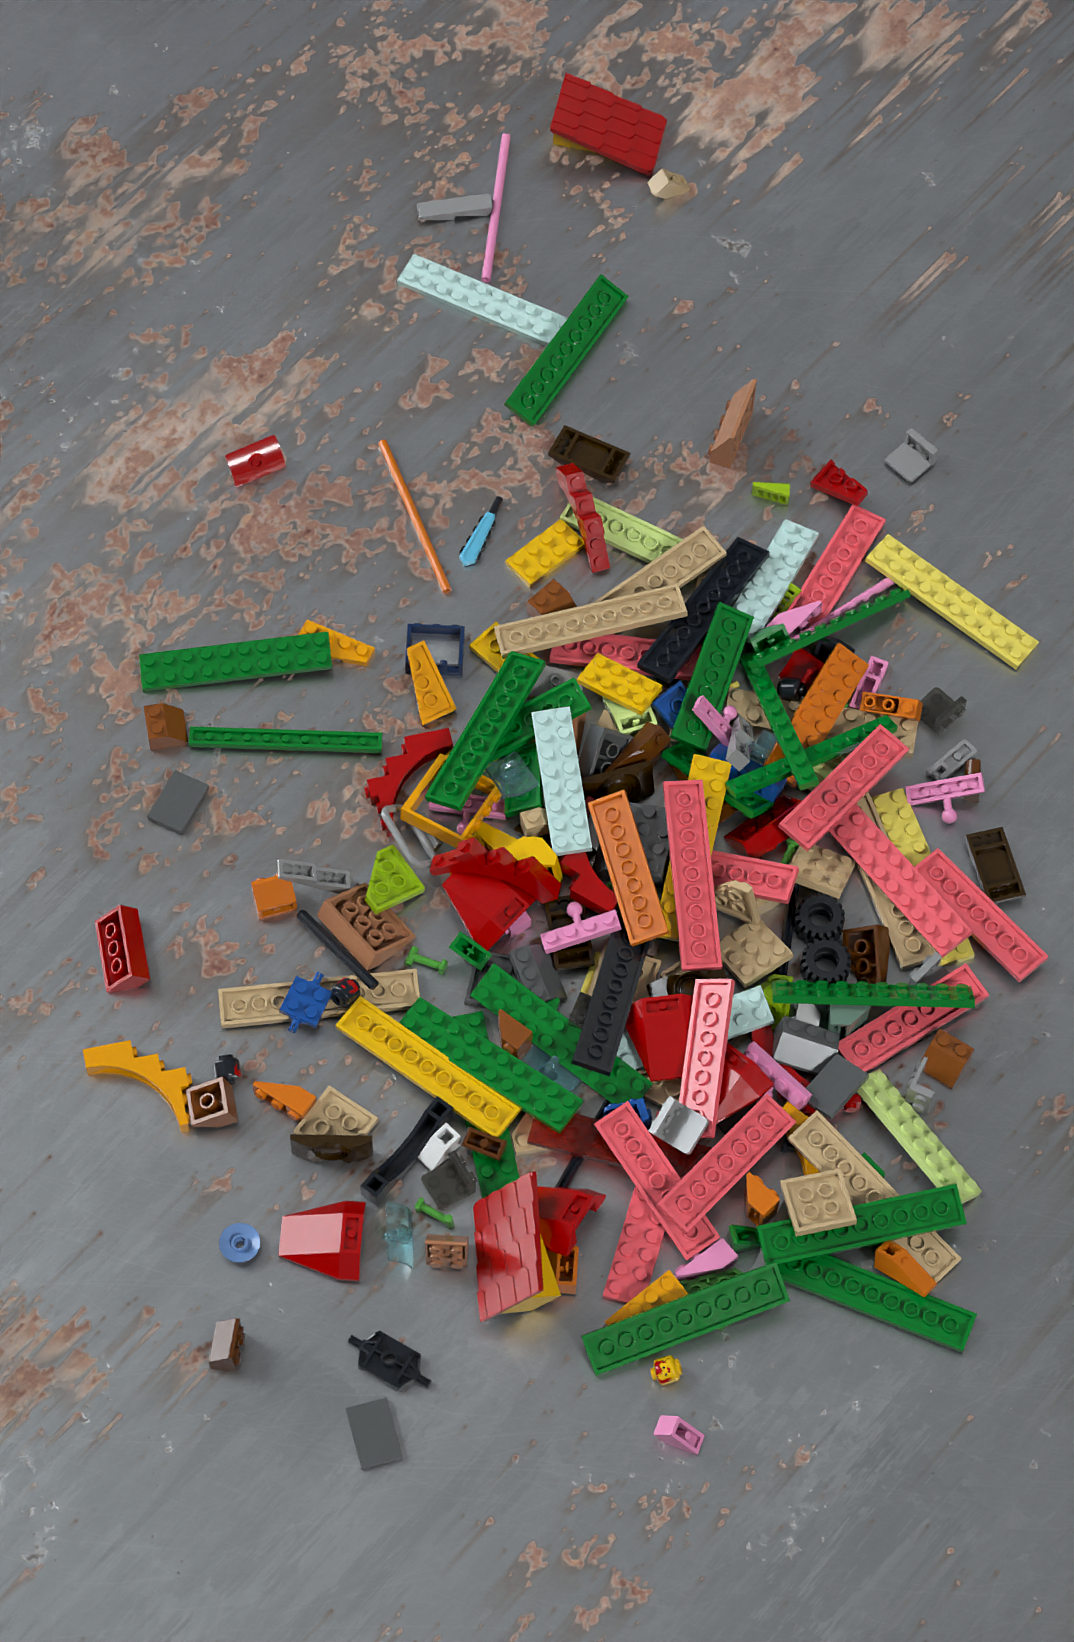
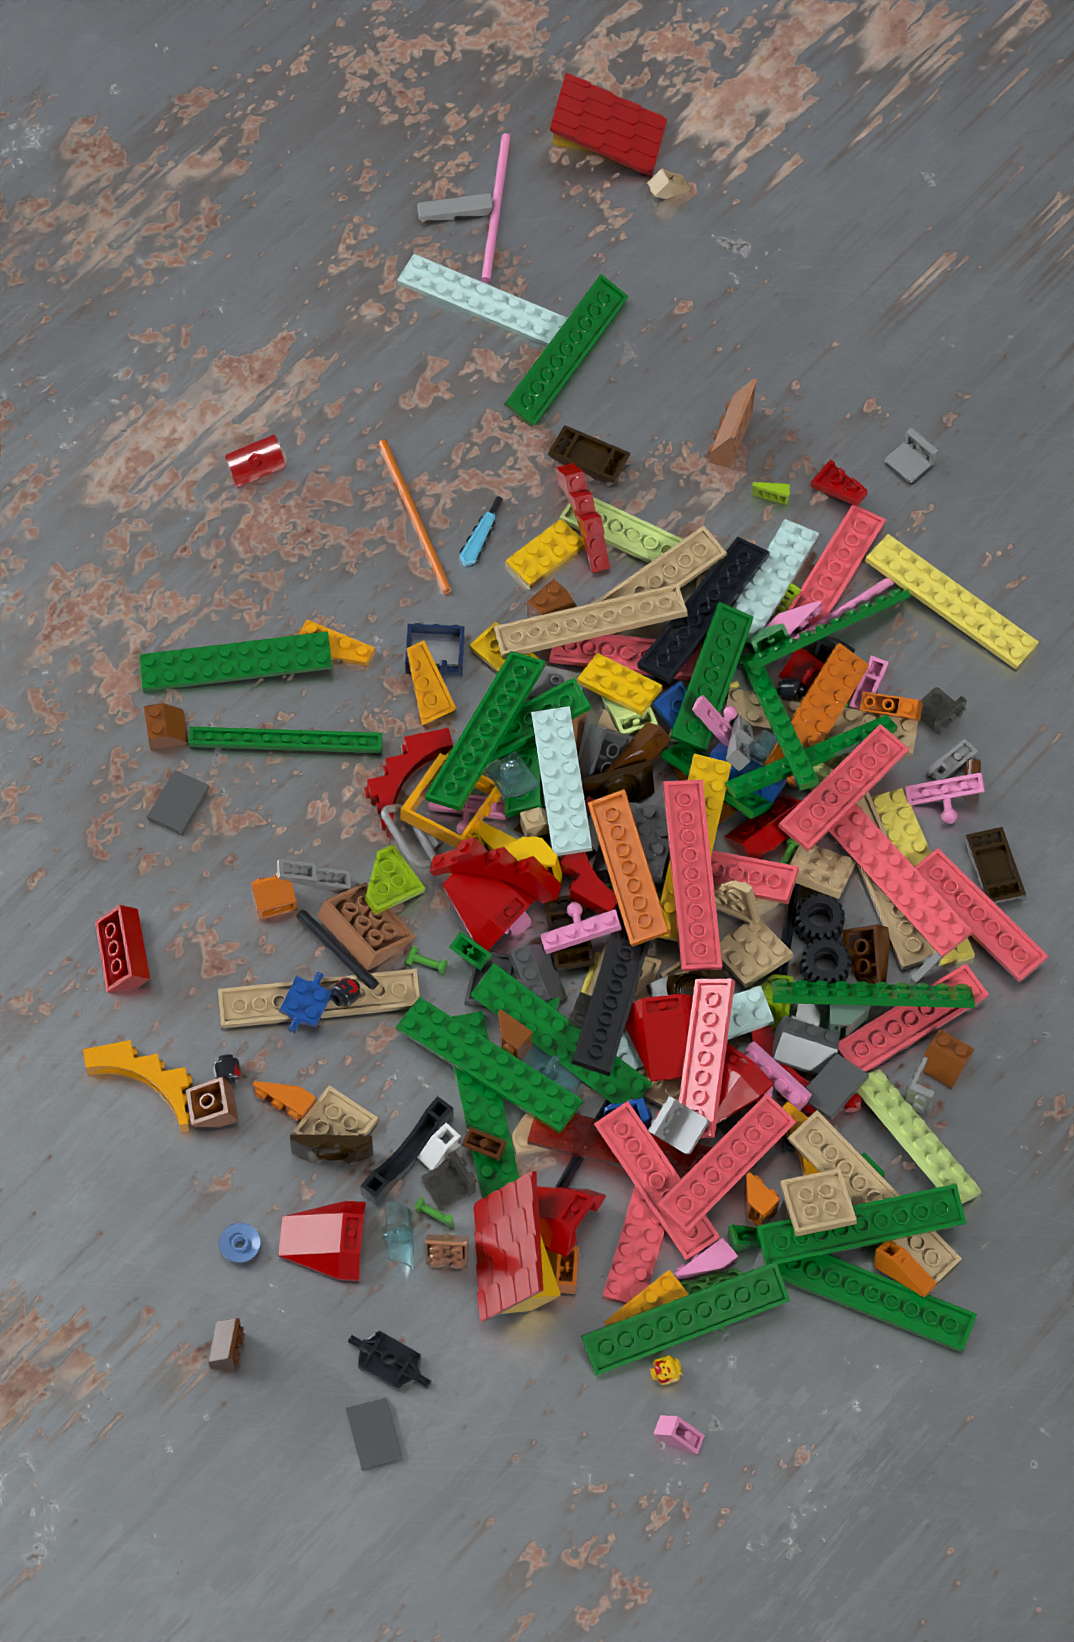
yellow plate [335,996,521,1138] -> none

